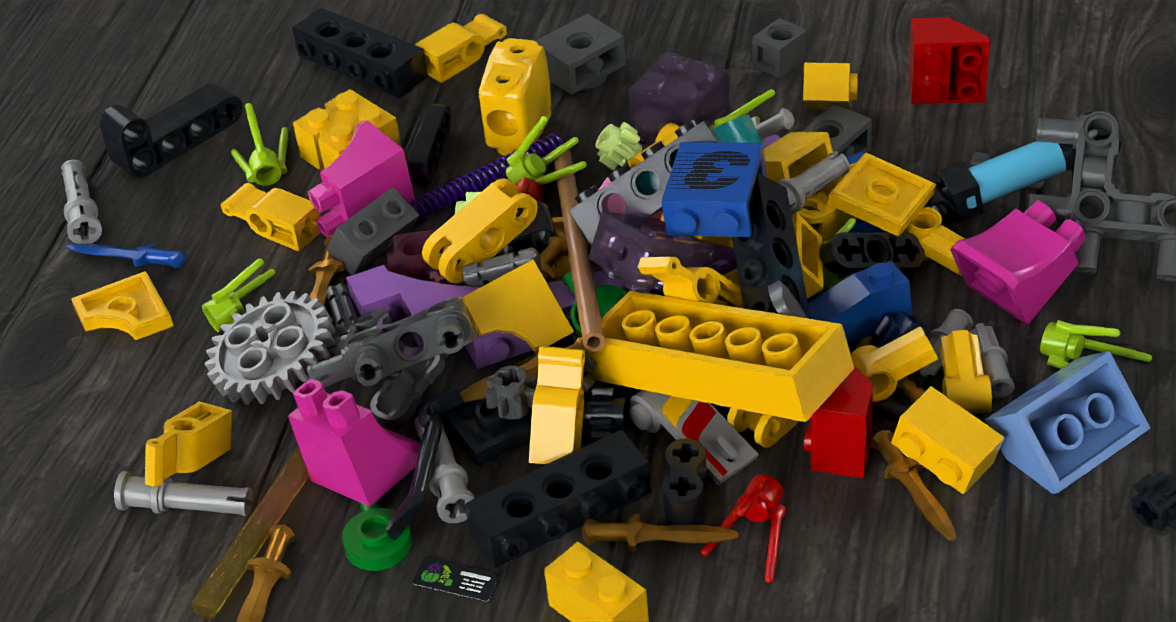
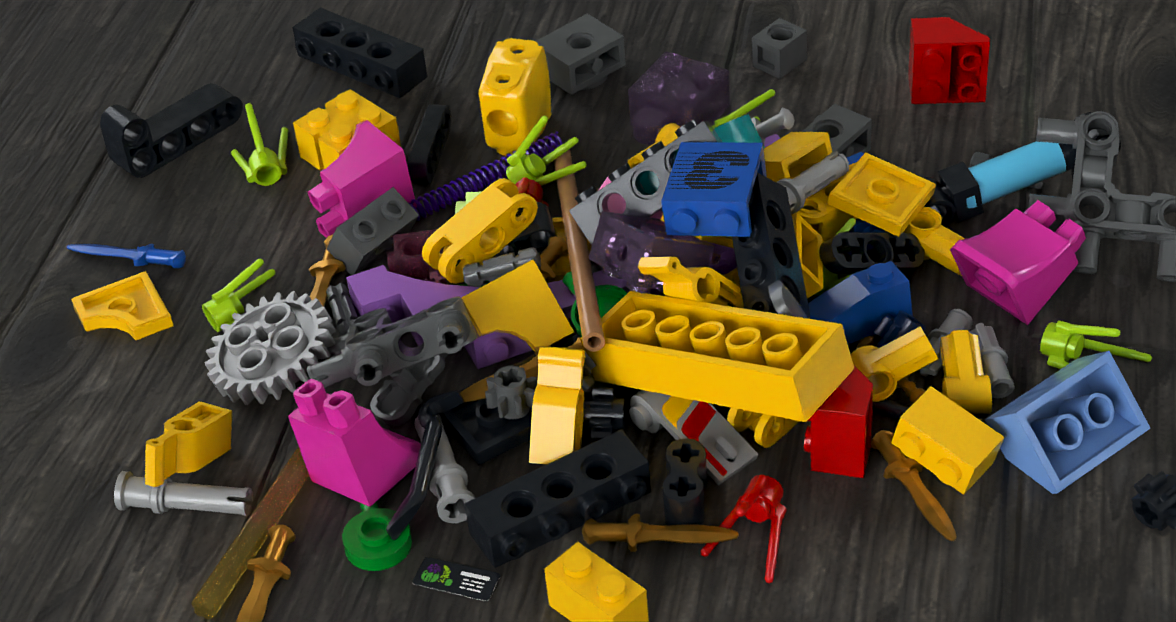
light grey pin [61,159,102,244] -> none
yellow piece [220,183,321,252] -> none
yellow piece [415,14,507,83] -> none
yellowish green gear [595,122,642,171] -> none
yellow brick [803,63,858,110] -> none

